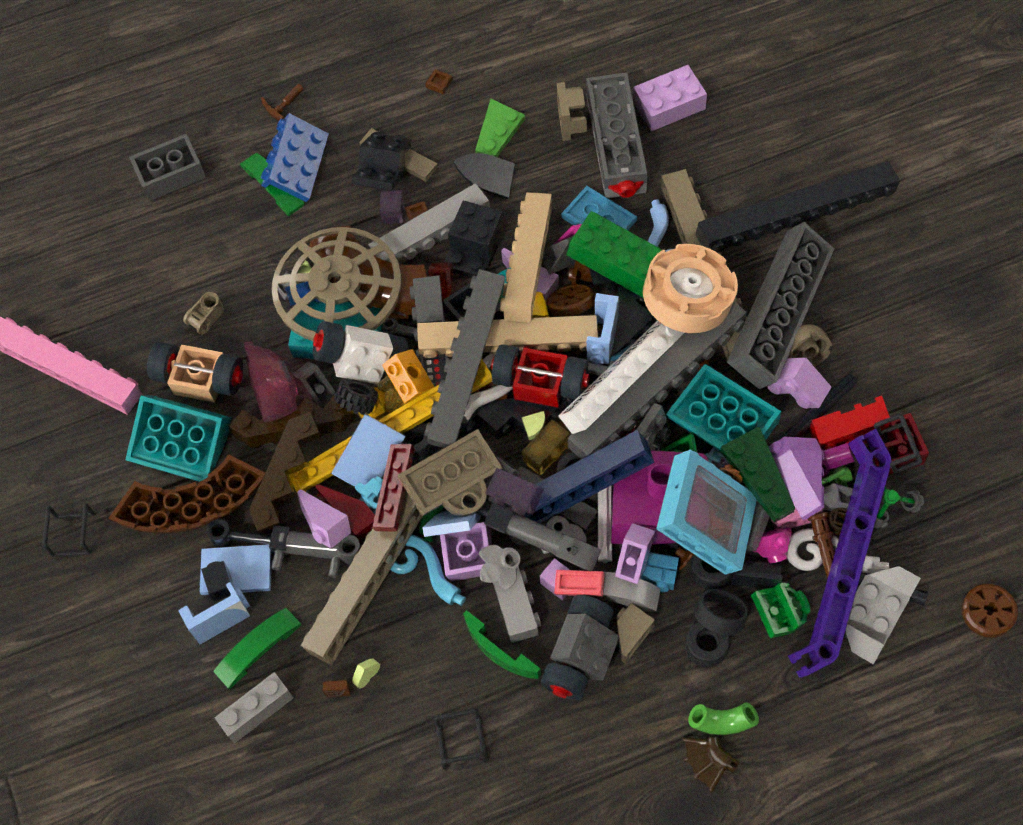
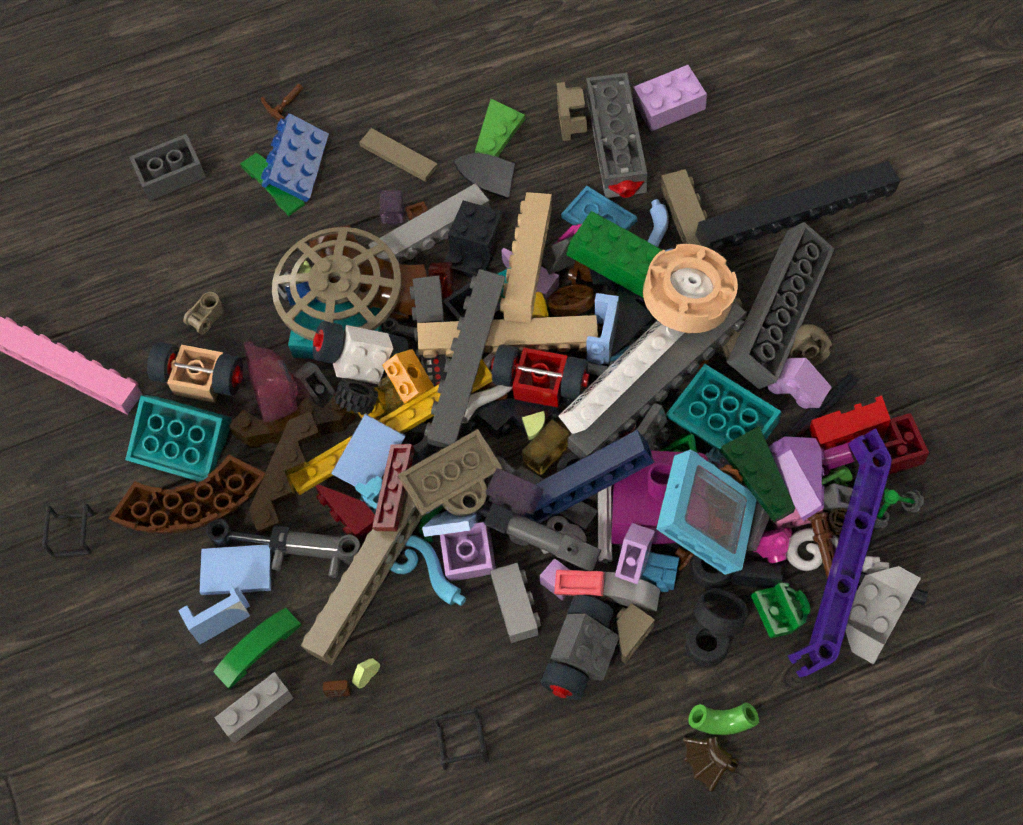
black brick [201,561,234,601] -> none
lavender slope [297,489,351,548] -> none
black bracket [352,132,412,191] -> none
reddish brown tile [425,69,453,95] -> none
green slope [463,610,541,679] -> none
light grey plate [479,545,520,590] -> none
black piece [874,414,922,473] -> none
reddish brown wheel [962,584,1018,638] -> none

